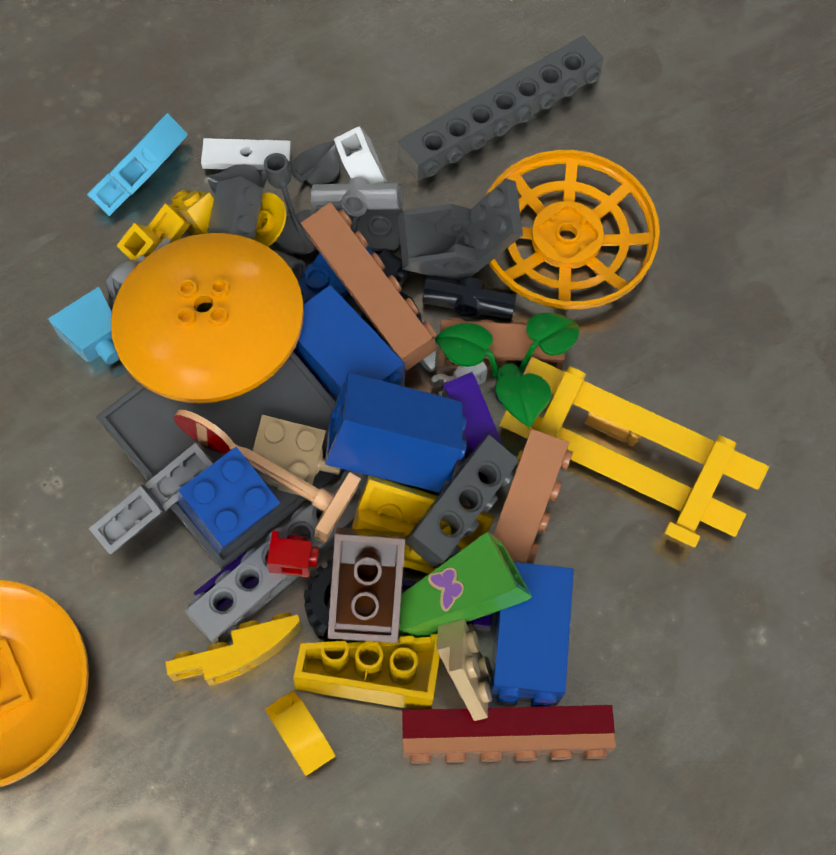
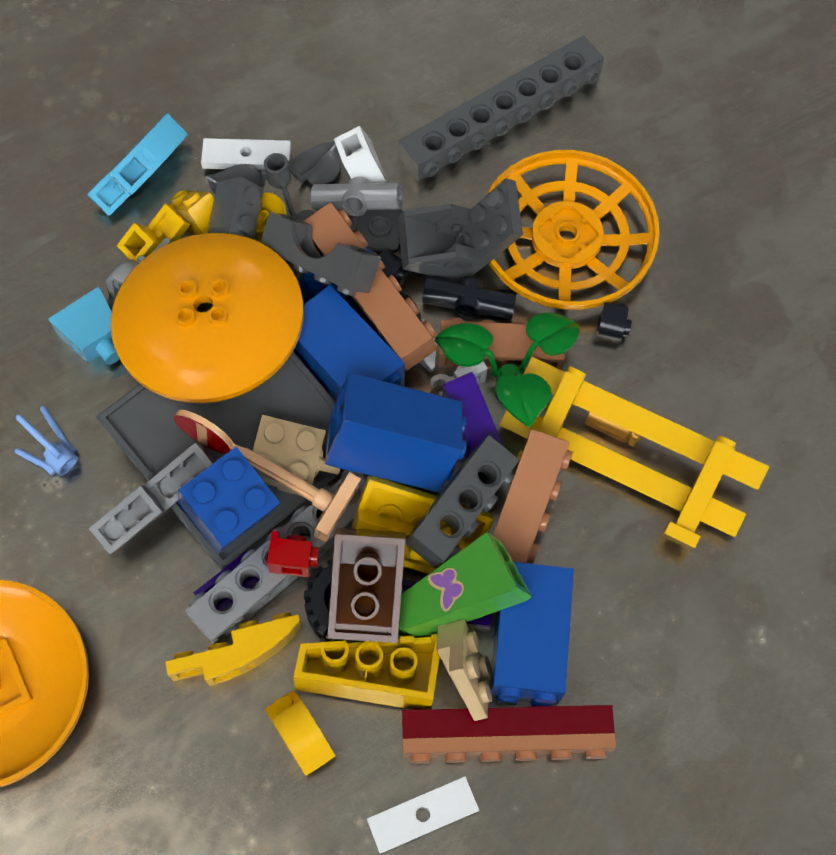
none -> light blue plant [15,406,78,476]
none -> dark grey arch [260,212,381,296]
none -> white tile [367,777,479,854]
none -> black plate [596,302,632,343]

